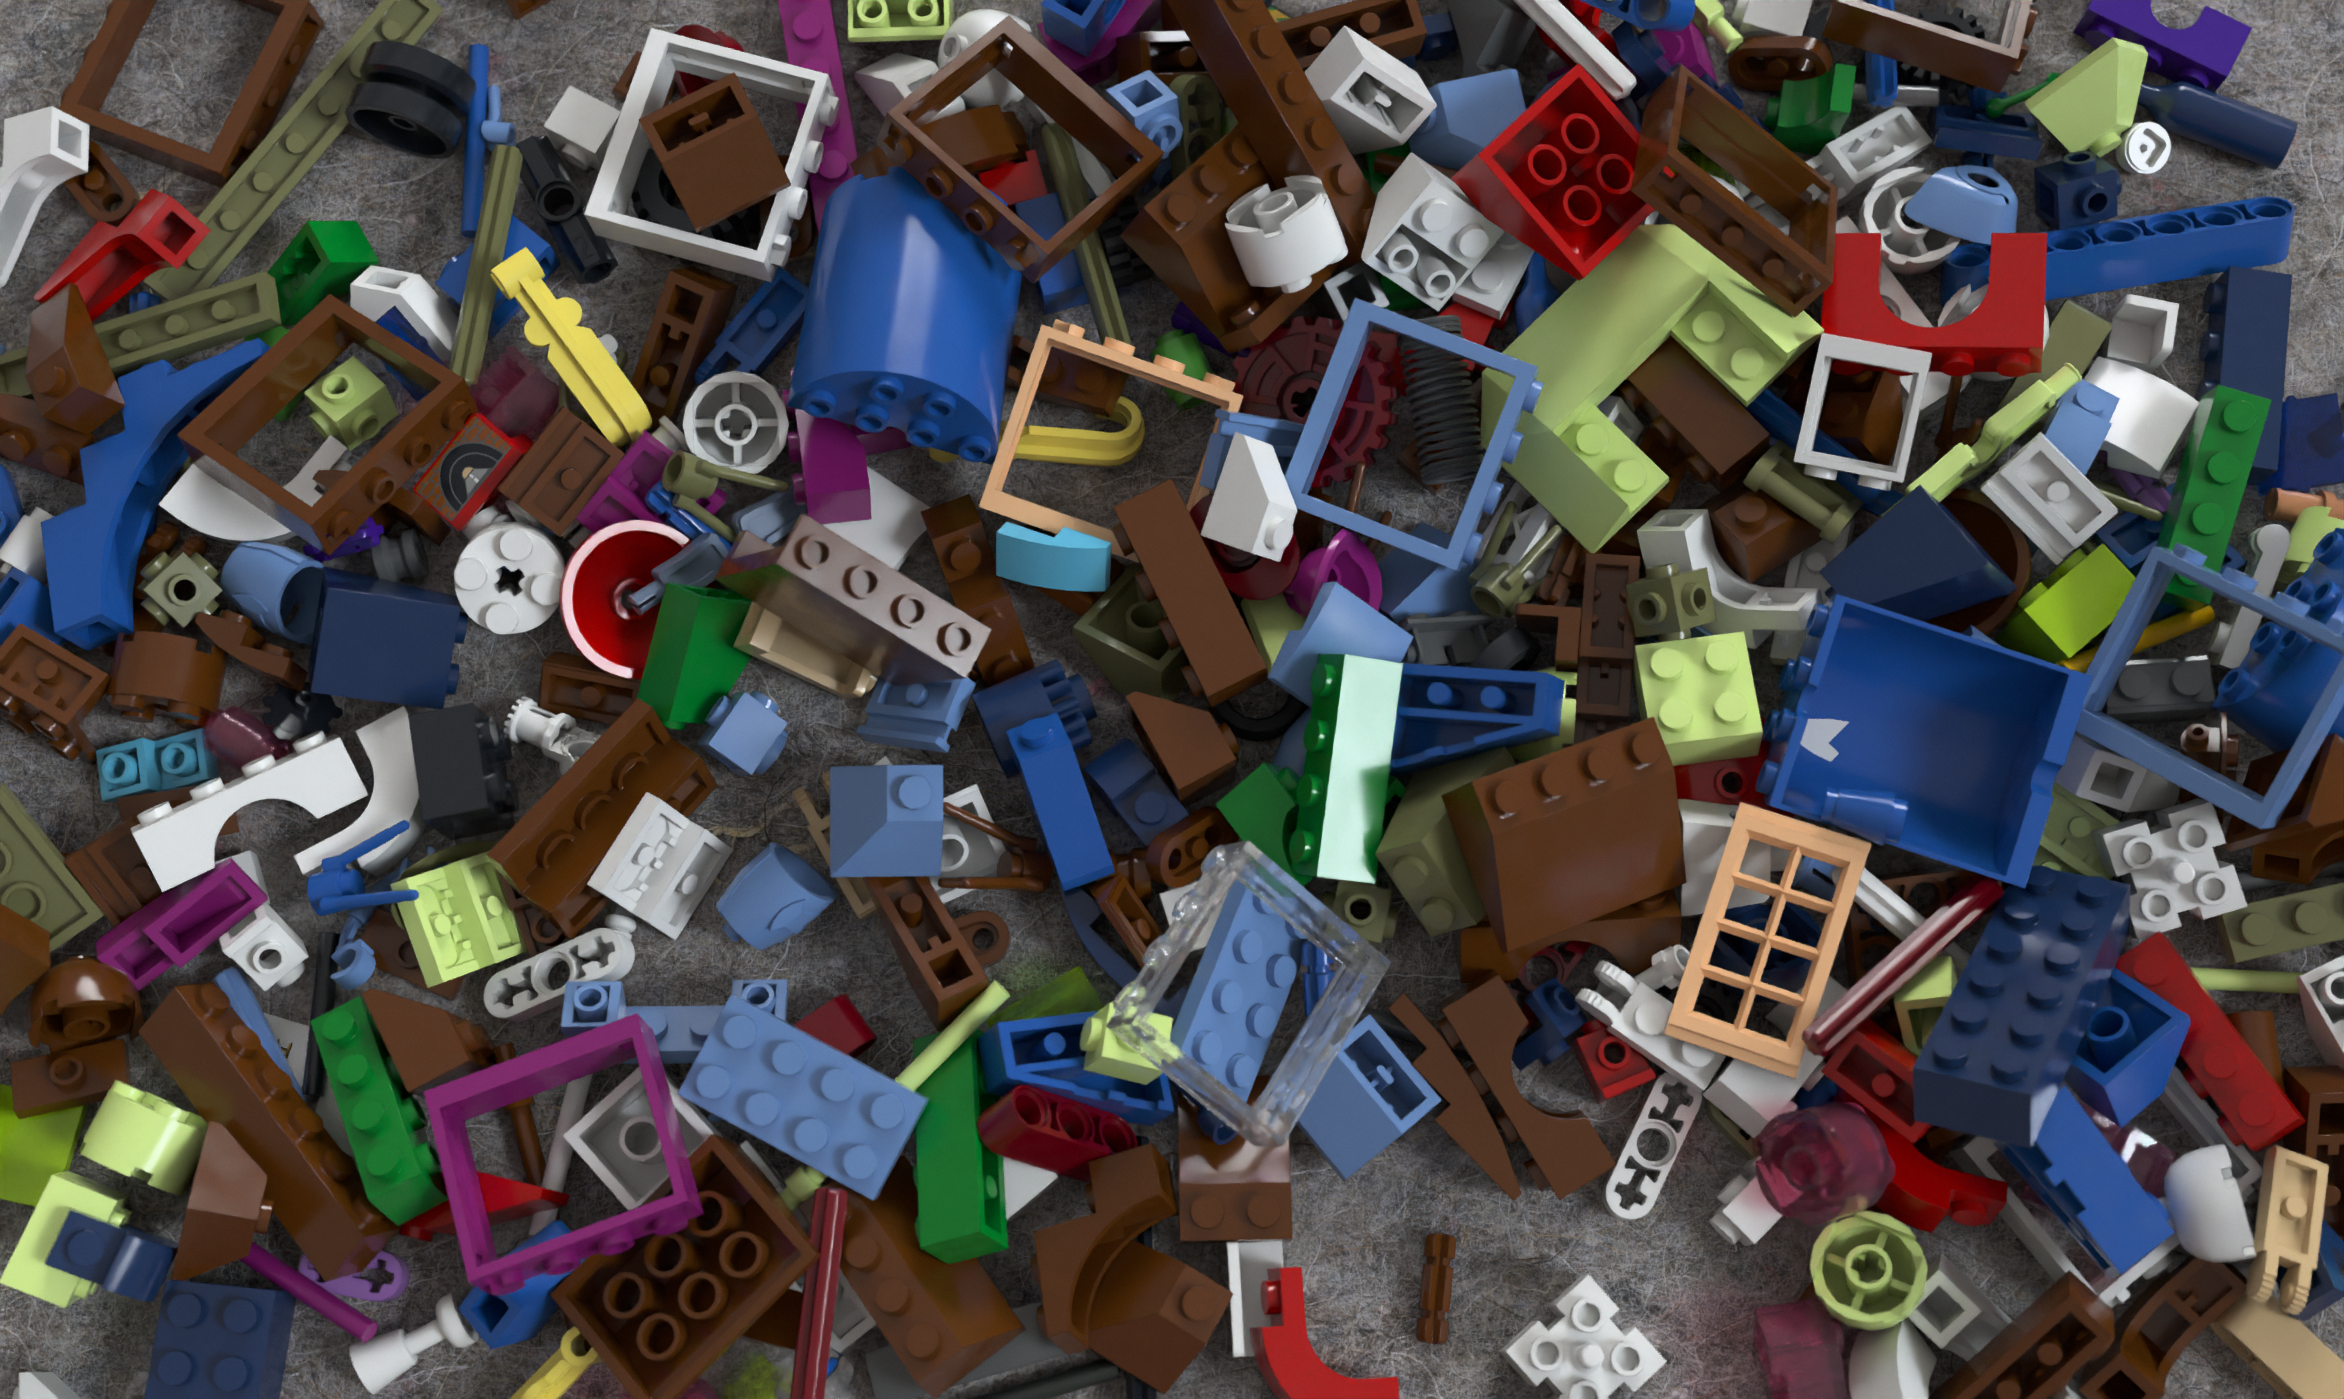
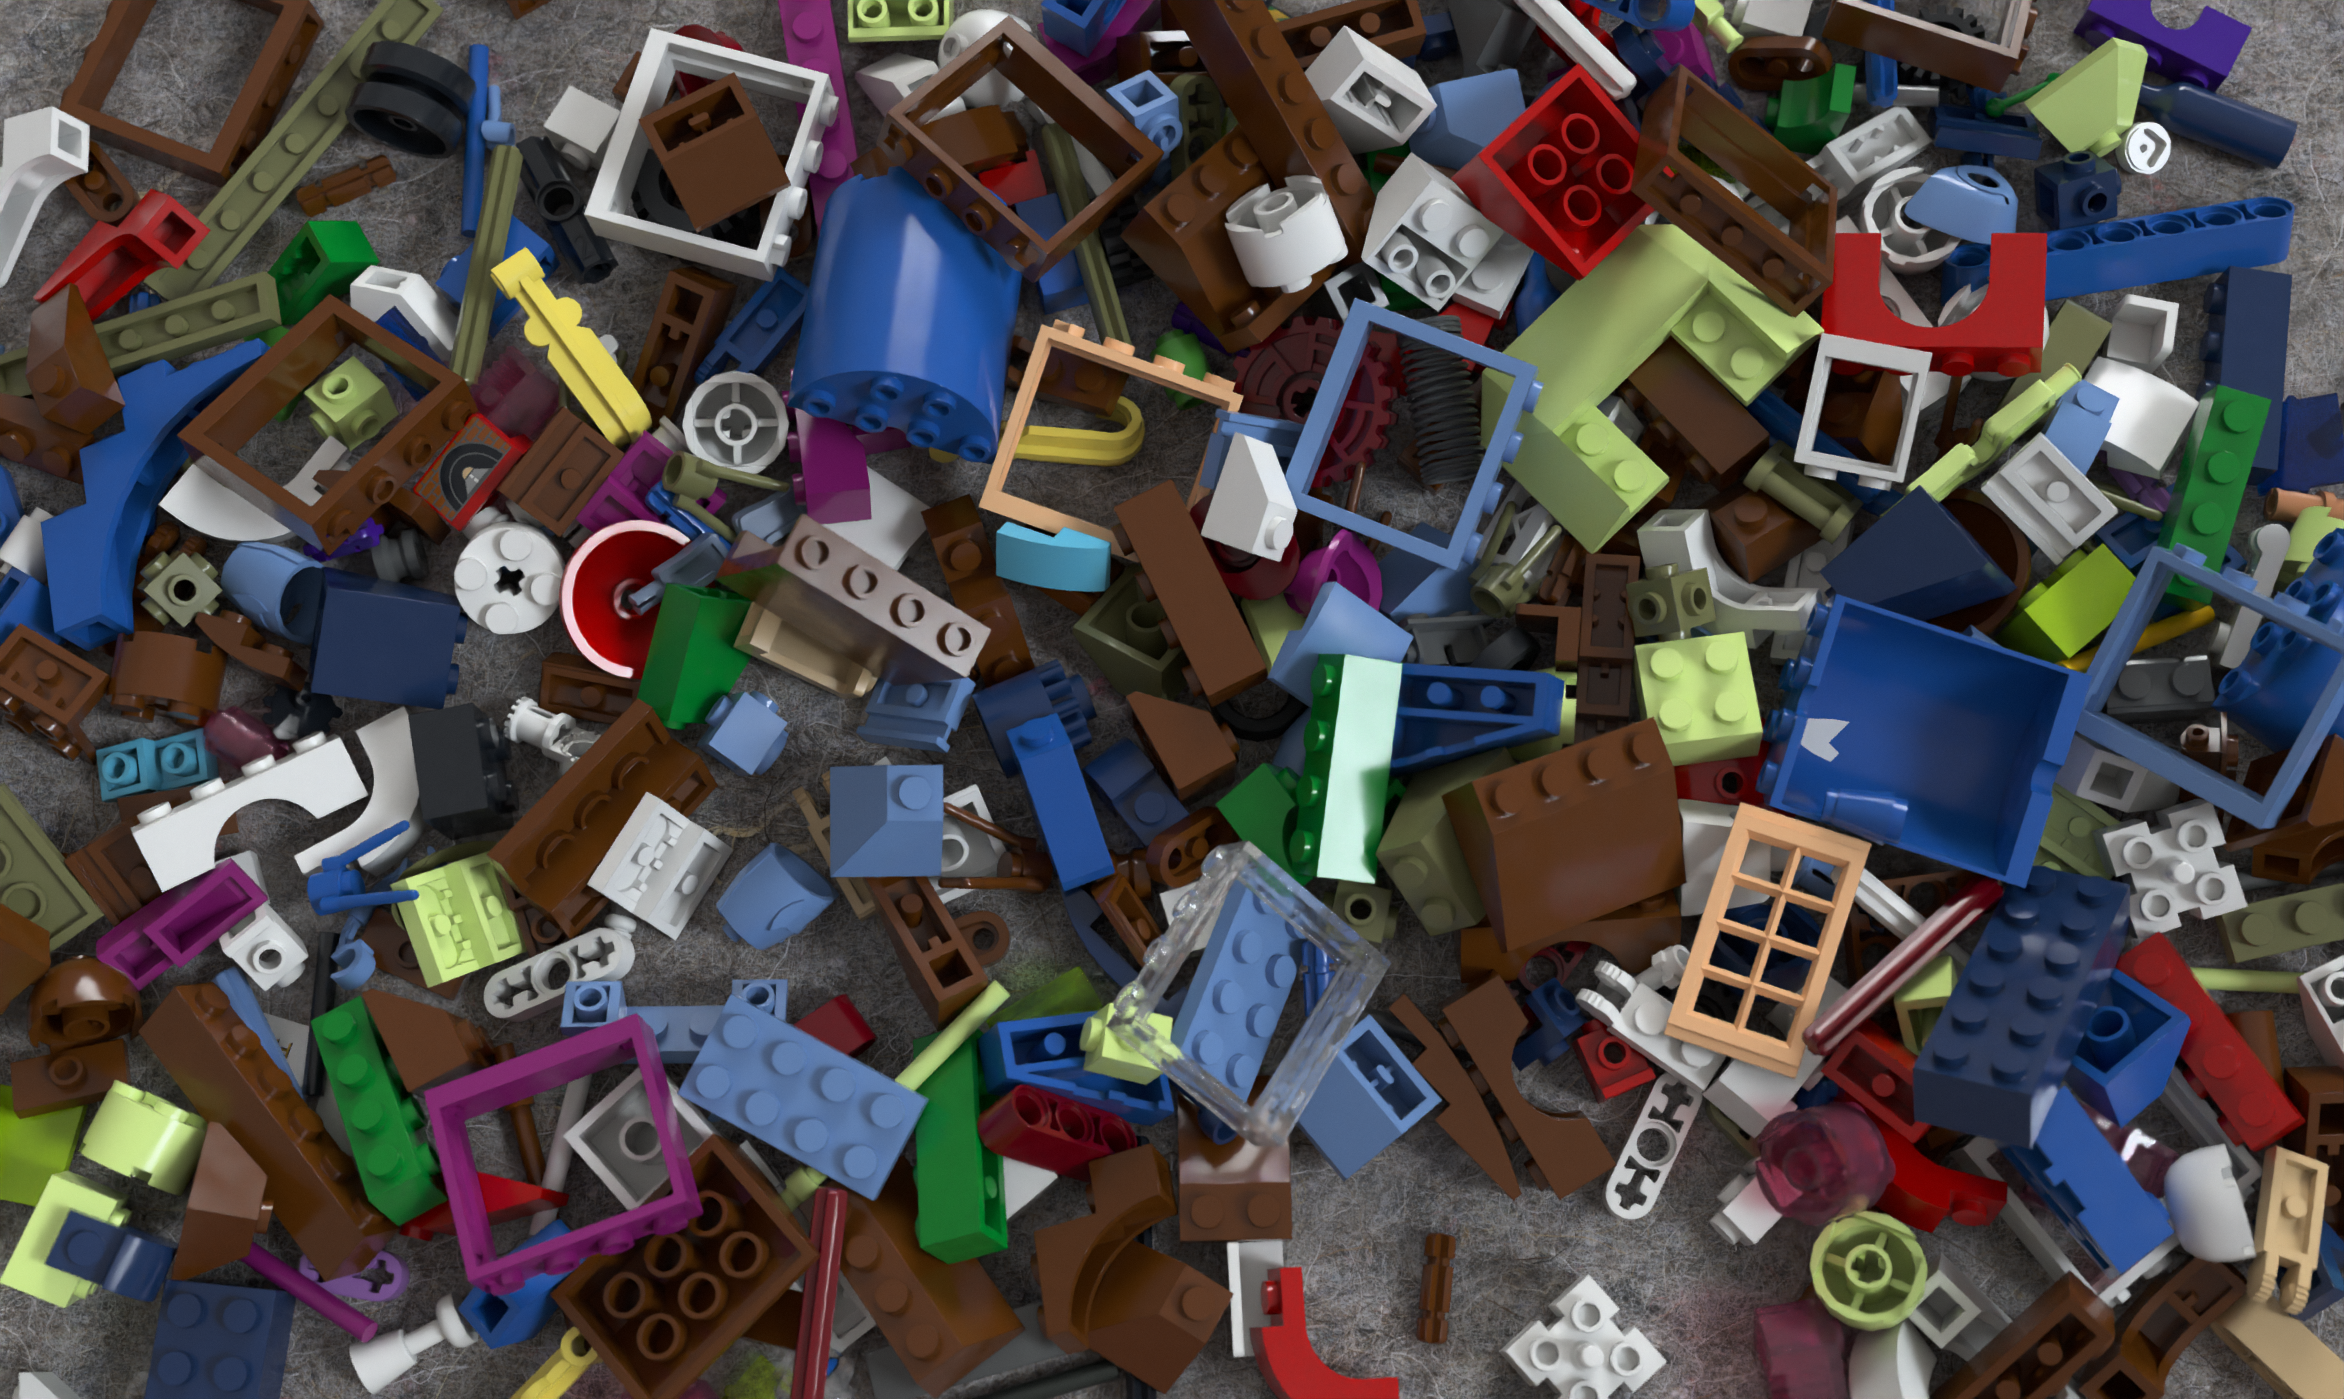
none -> reddish brown axle [296,154,397,217]

